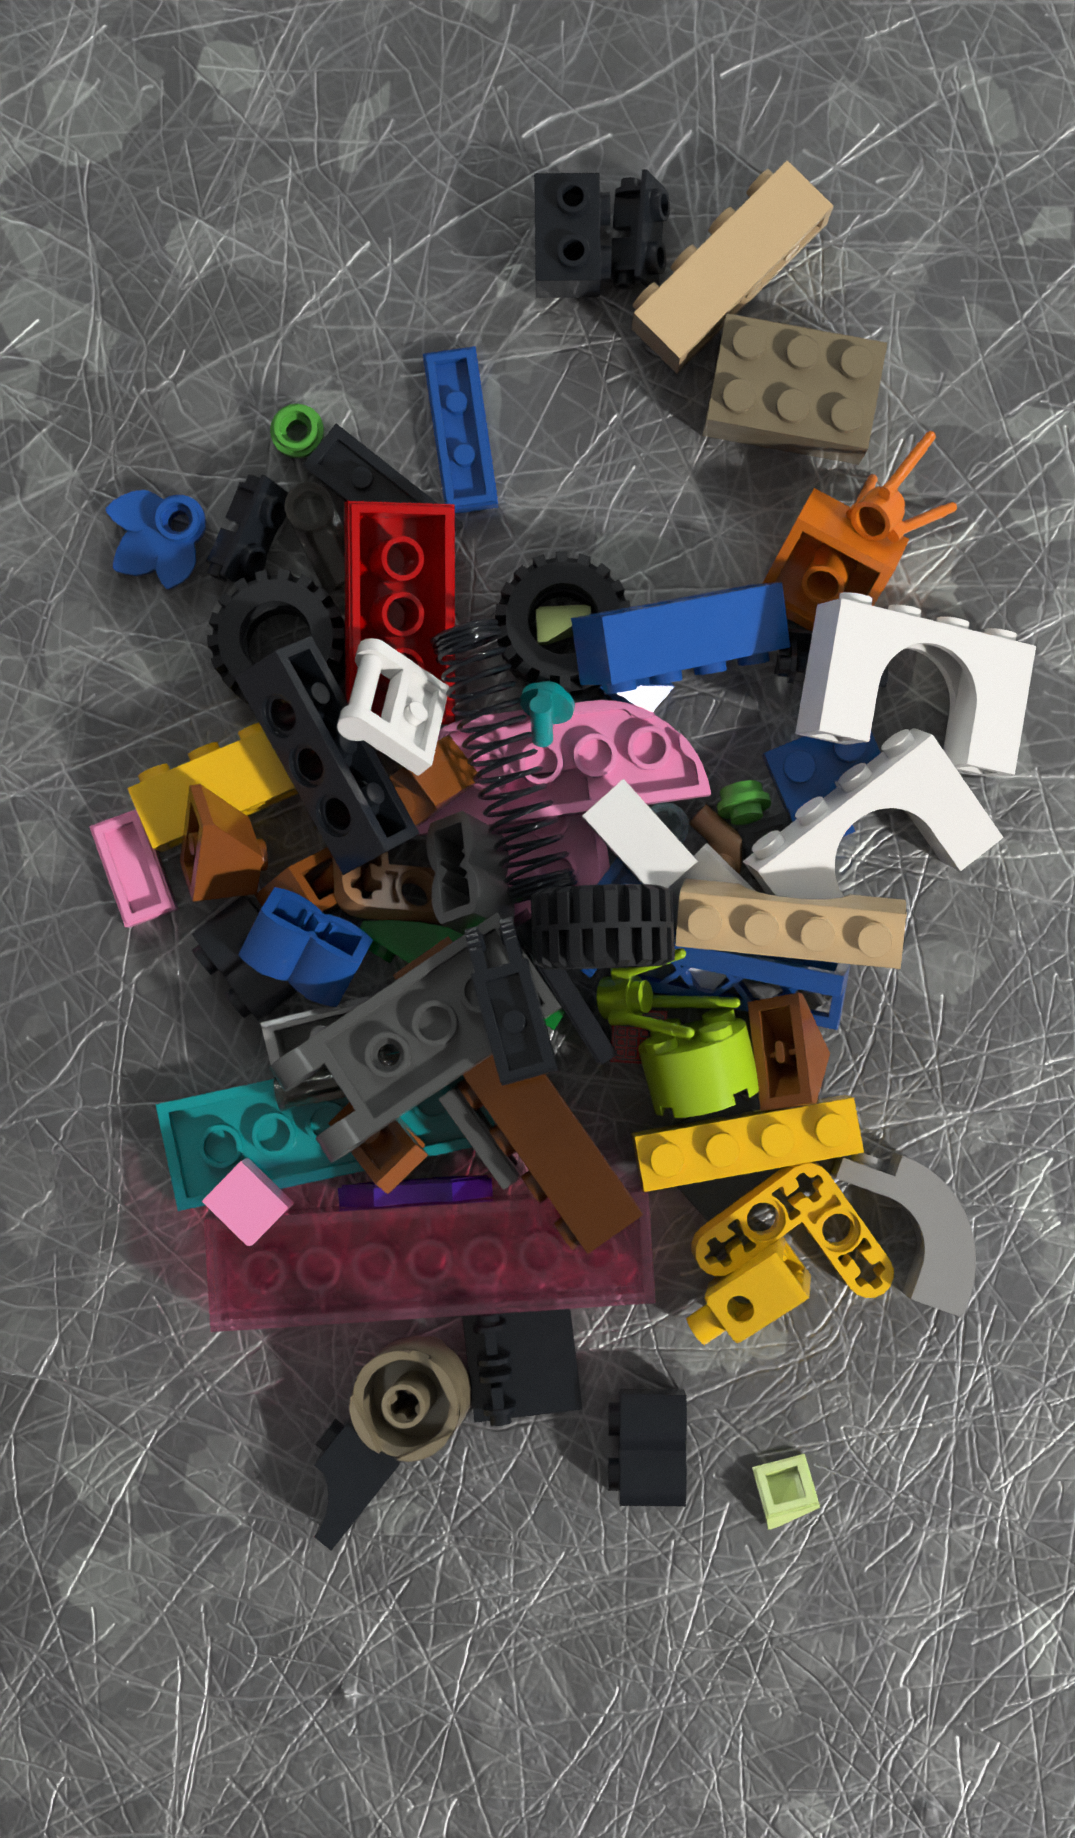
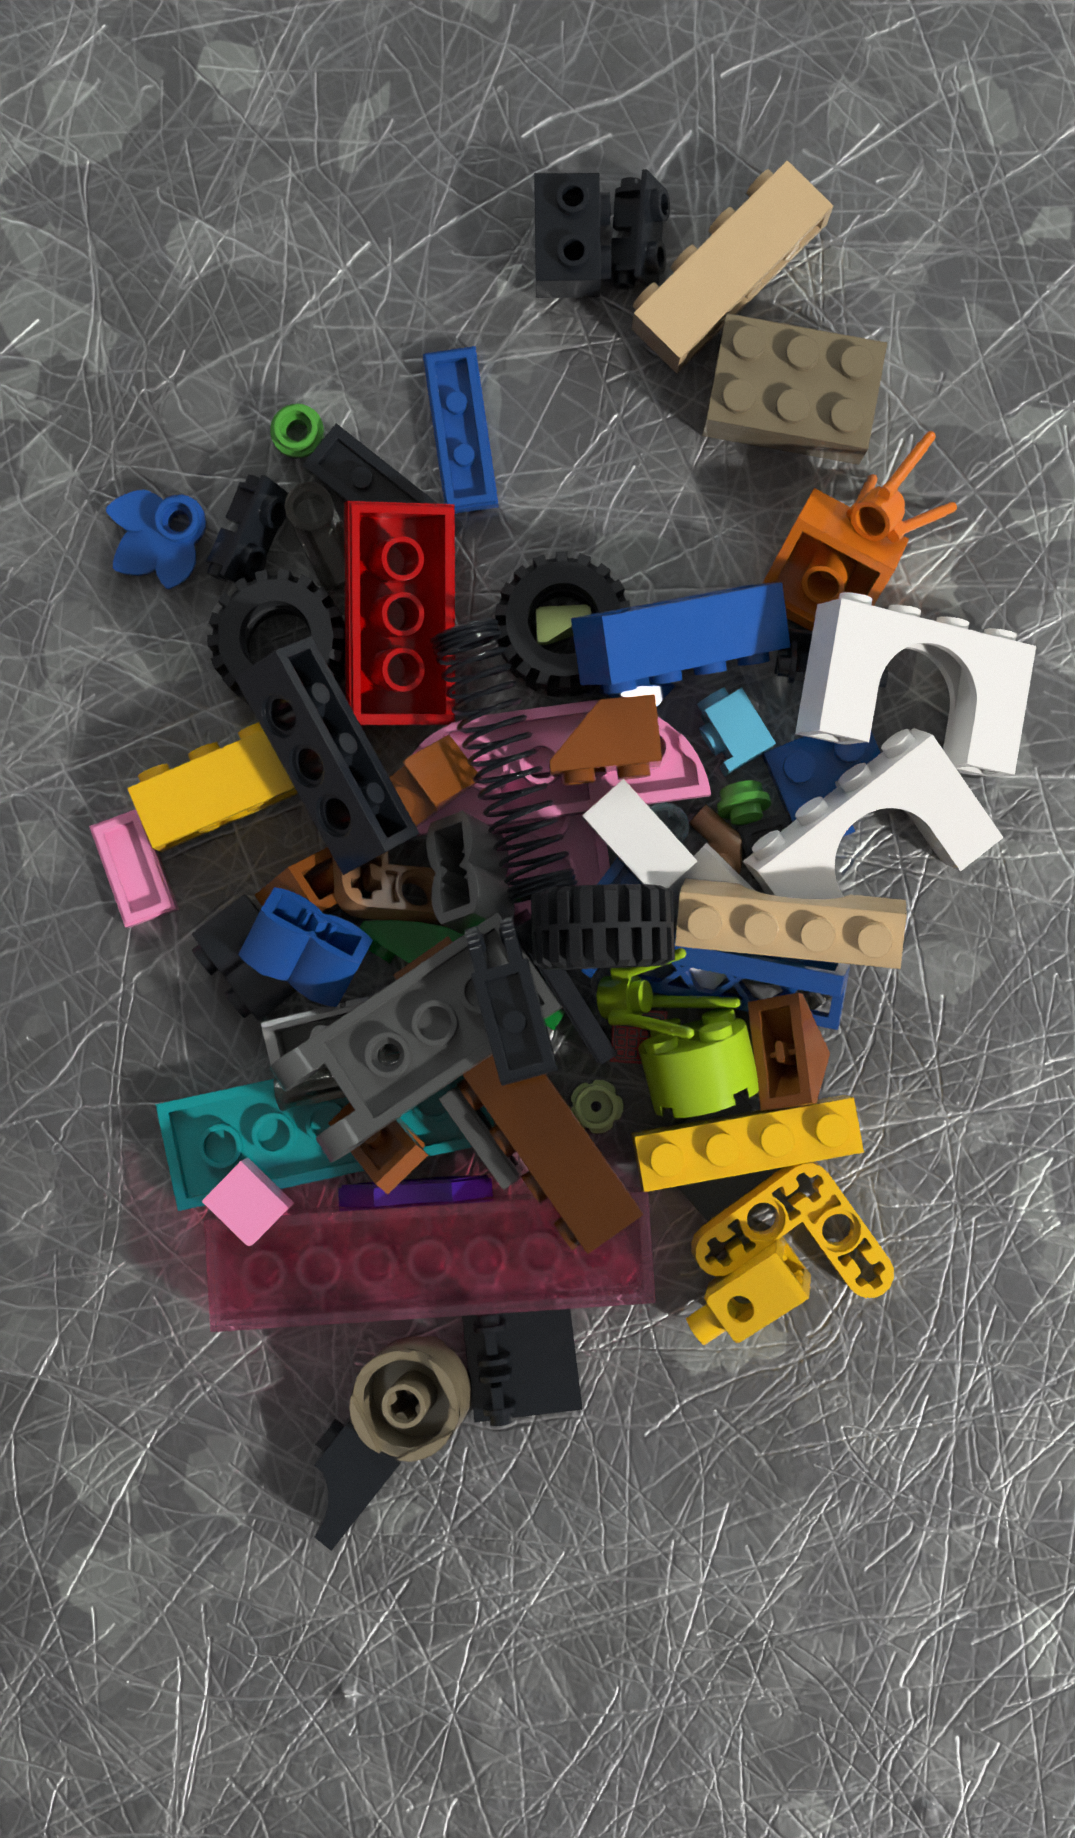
dark orange slope [180,784,268,902] -> none
white plate [337,638,449,776] -> none
teal plate [520,681,575,747] -> none
black brick [608,1389,687,1507] -> none
yellowish green slope [752,1454,820,1530] -> none
light grey arch [829,1152,976,1318] -> none
none -> dark orange slope [549,694,662,785]
none -> yellowish green plate [571,1080,623,1133]
none -> medium azure brick [697,687,776,777]

